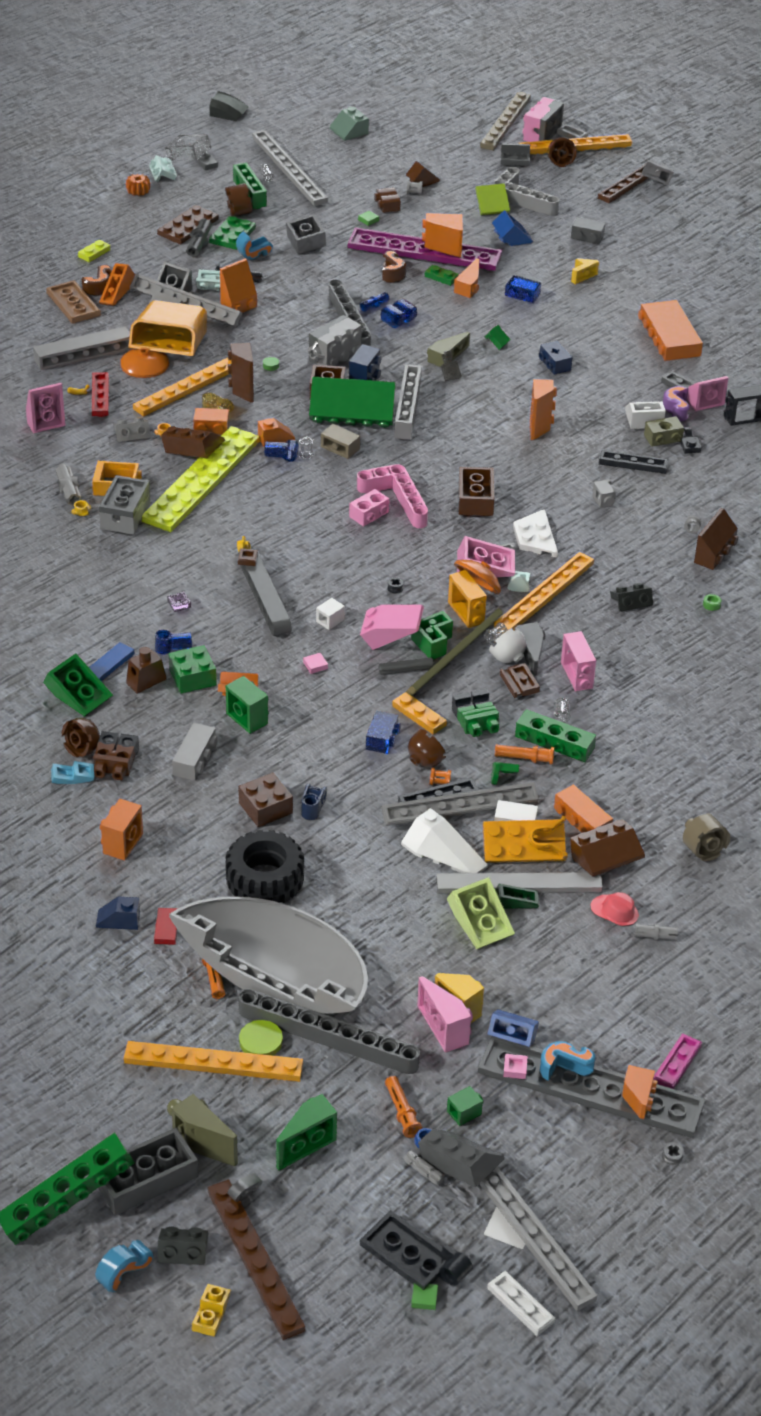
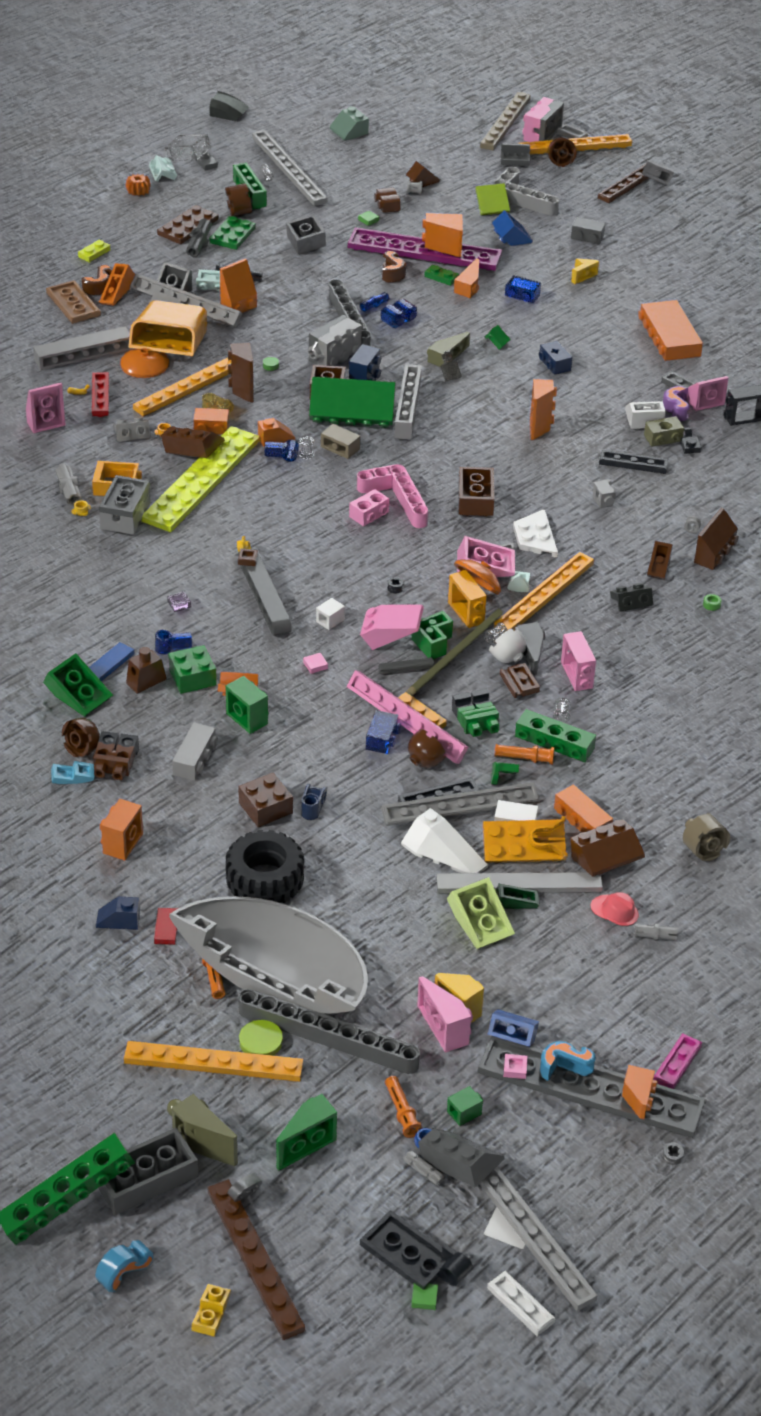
pearl dark grey bracket [158,1226,208,1265] -> none
dark azure animal [236,231,273,260] -> none
orange bush [430,768,452,785] -> none
none -> bright pink plate [347,670,469,764]
none -> reddish brown slope [647,541,673,580]

